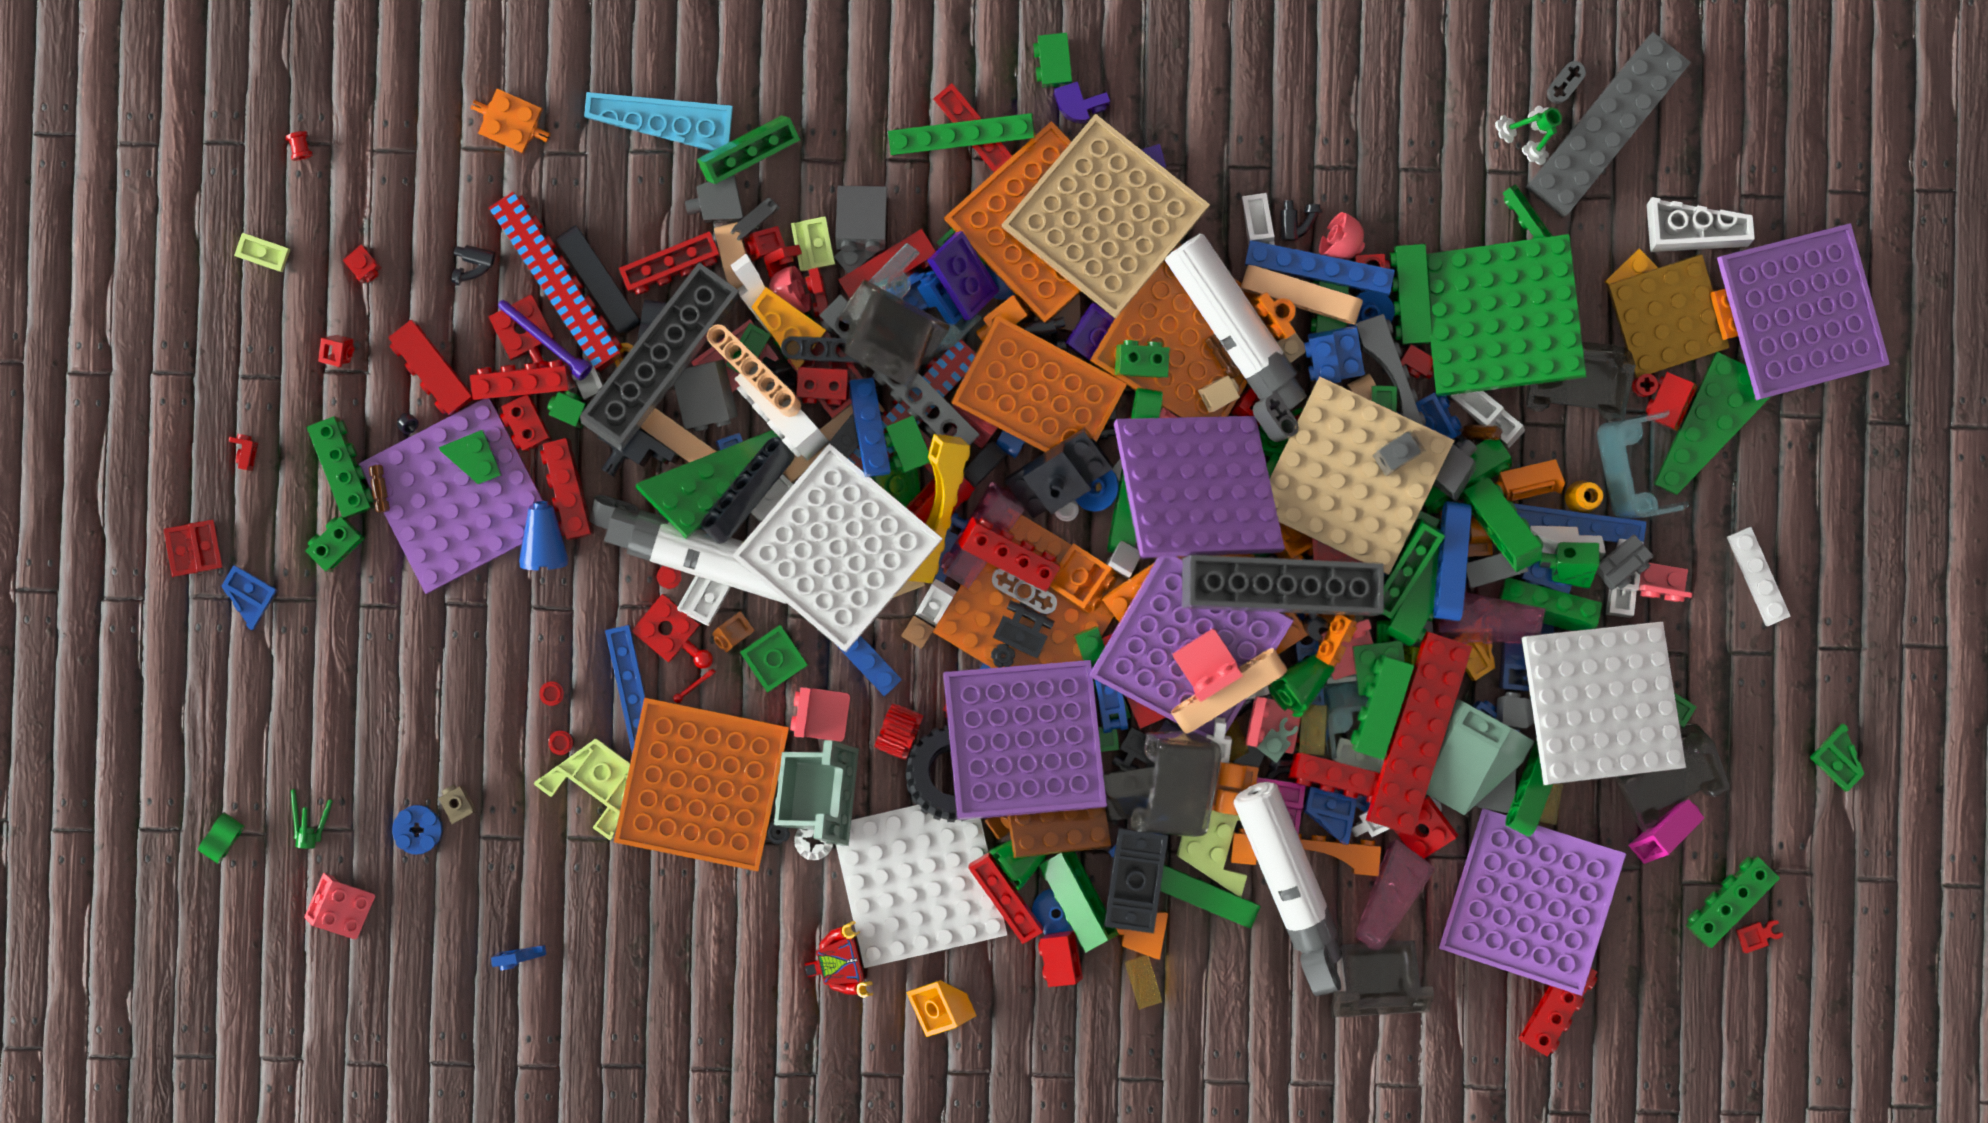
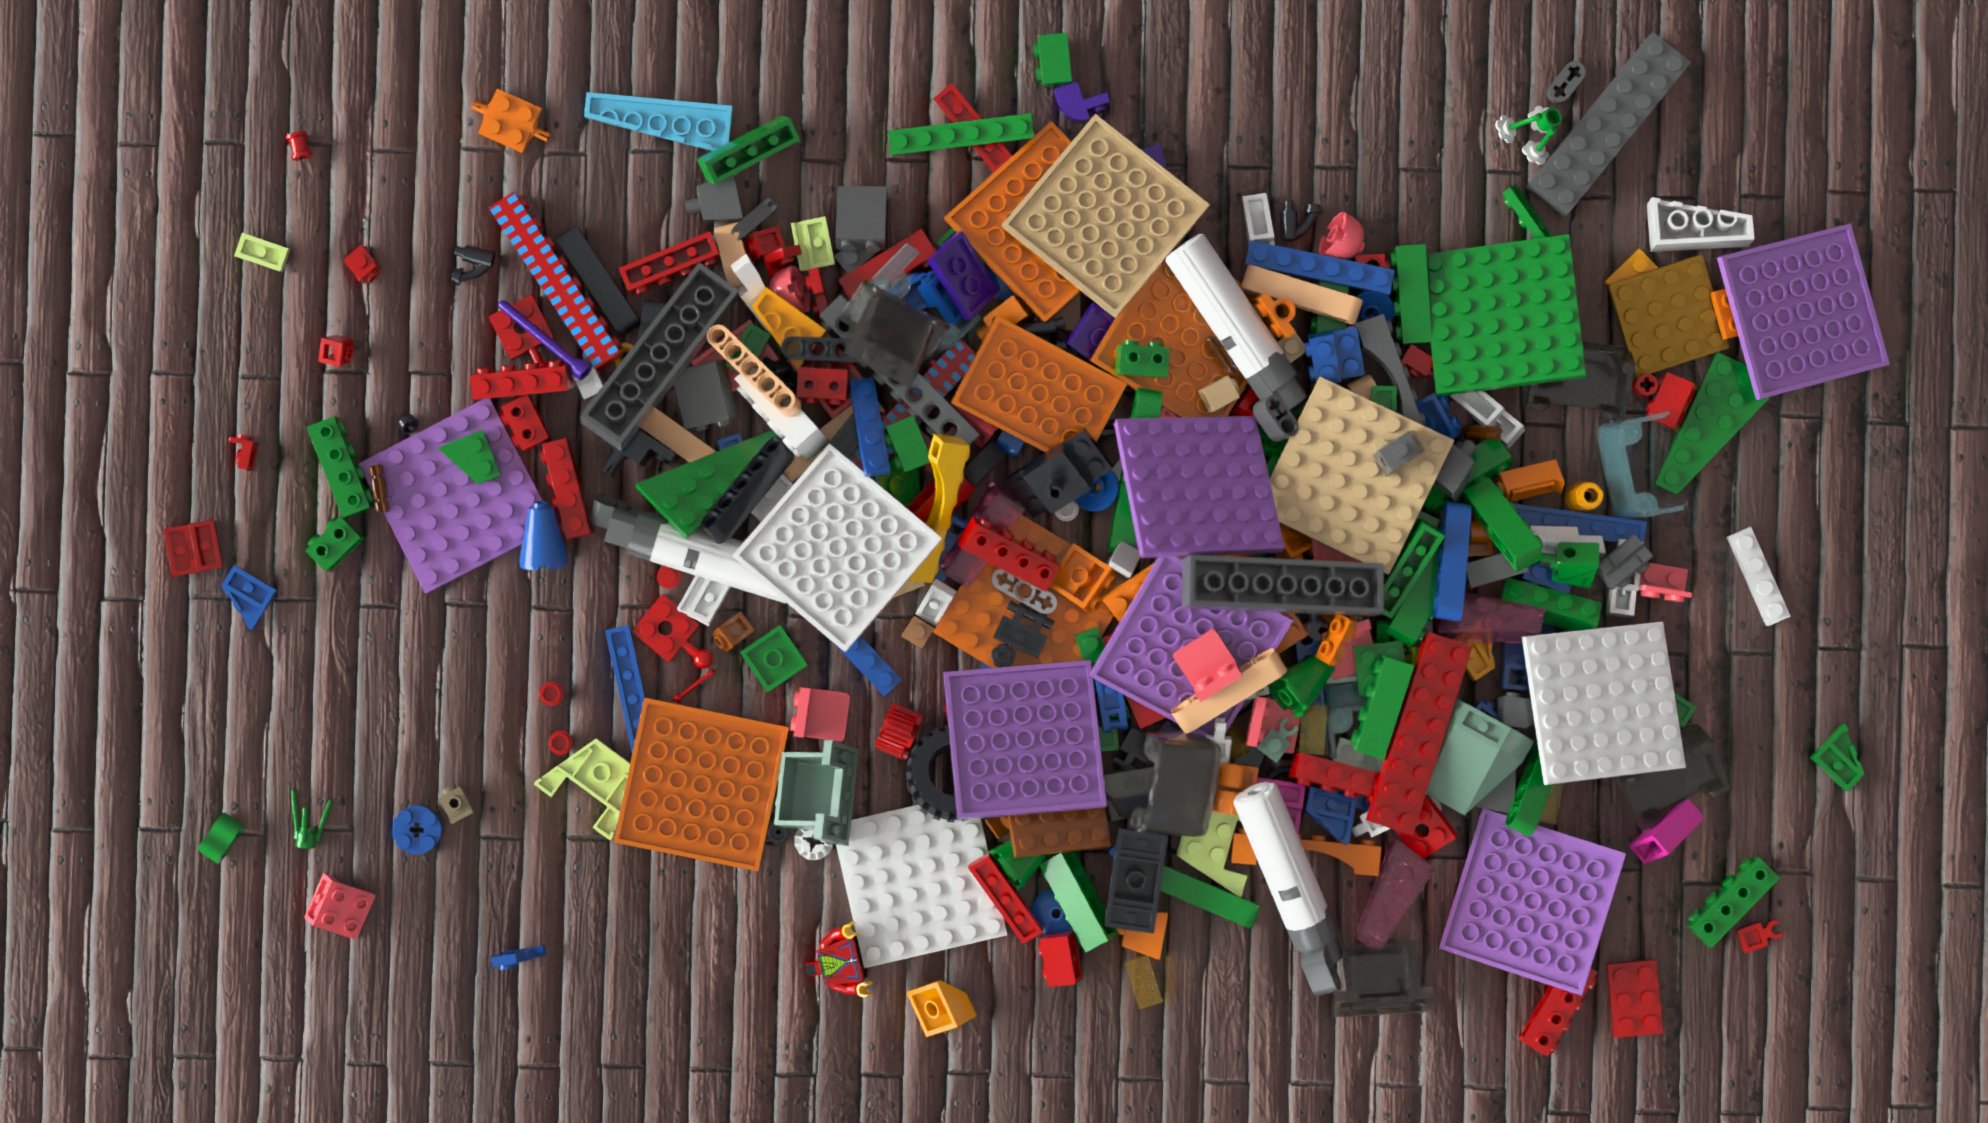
red brick [388,320,473,416] -> none
green brick [547,391,588,429] -> none
none -> red plate [1606,959,1664,1038]

